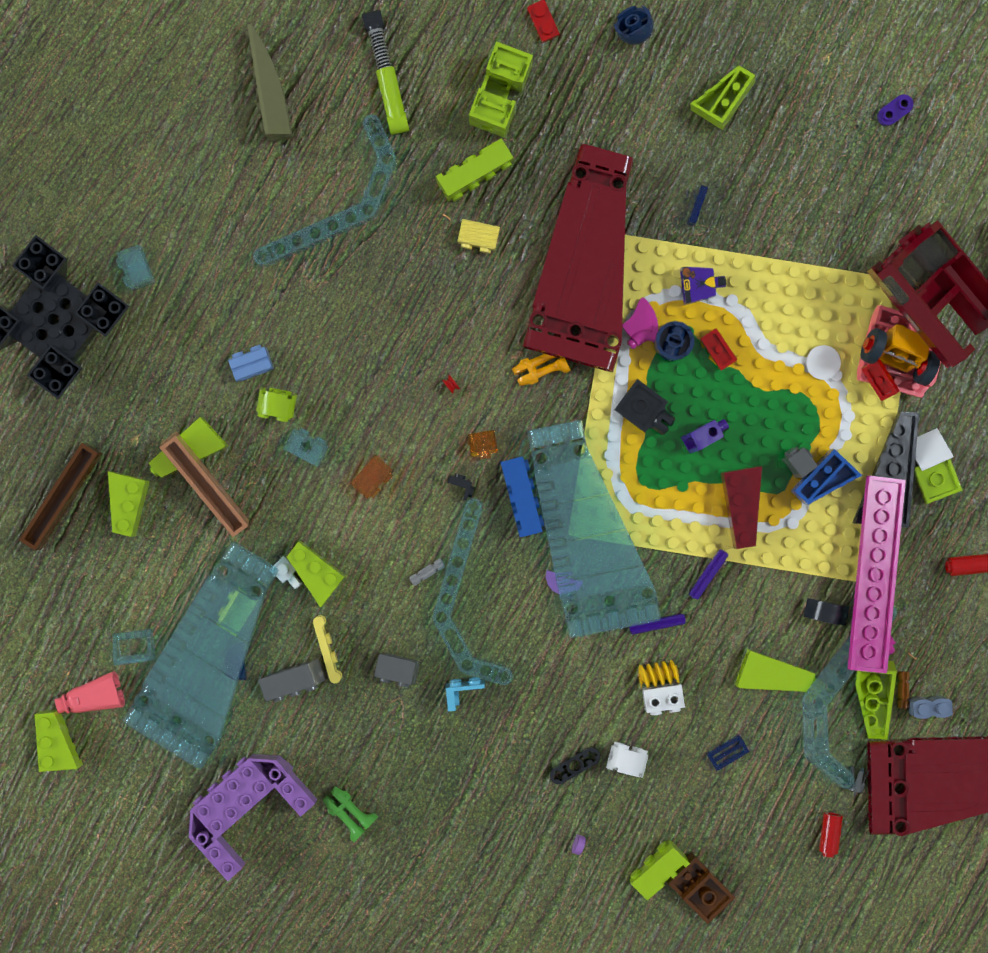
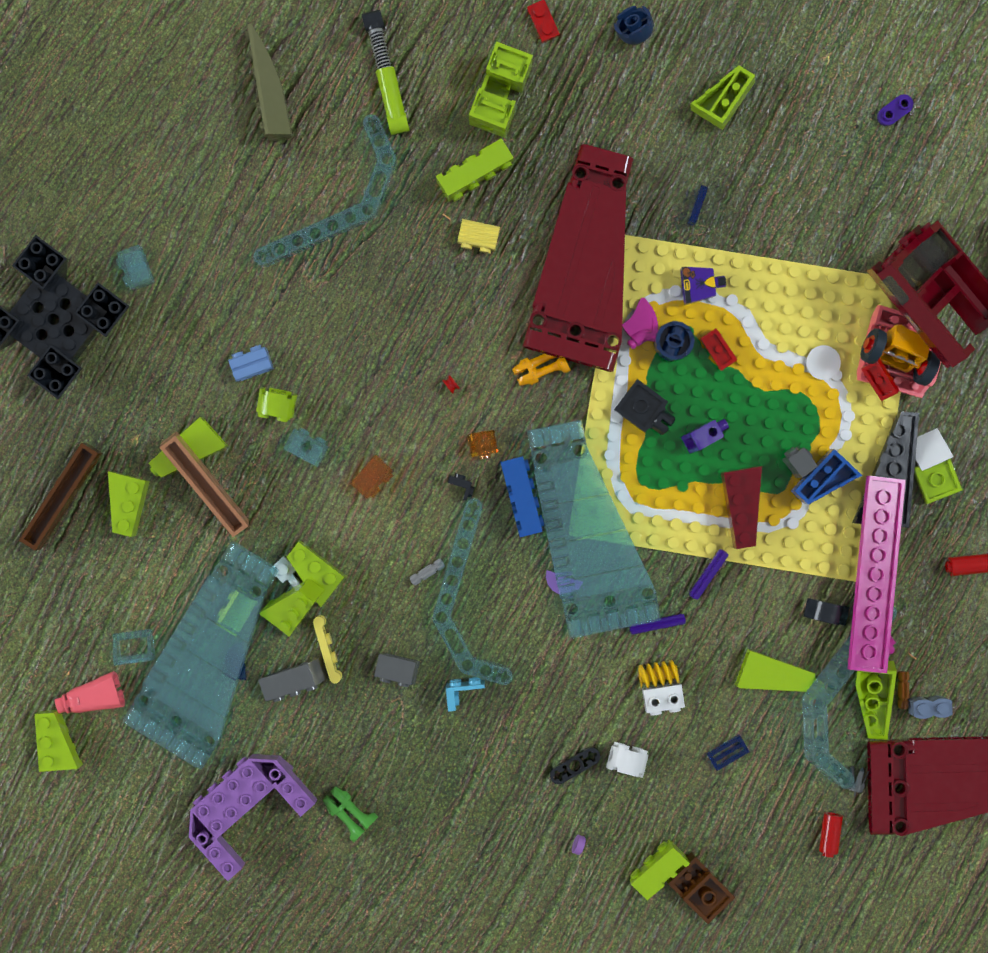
none -> lime wedge [259,579,324,637]

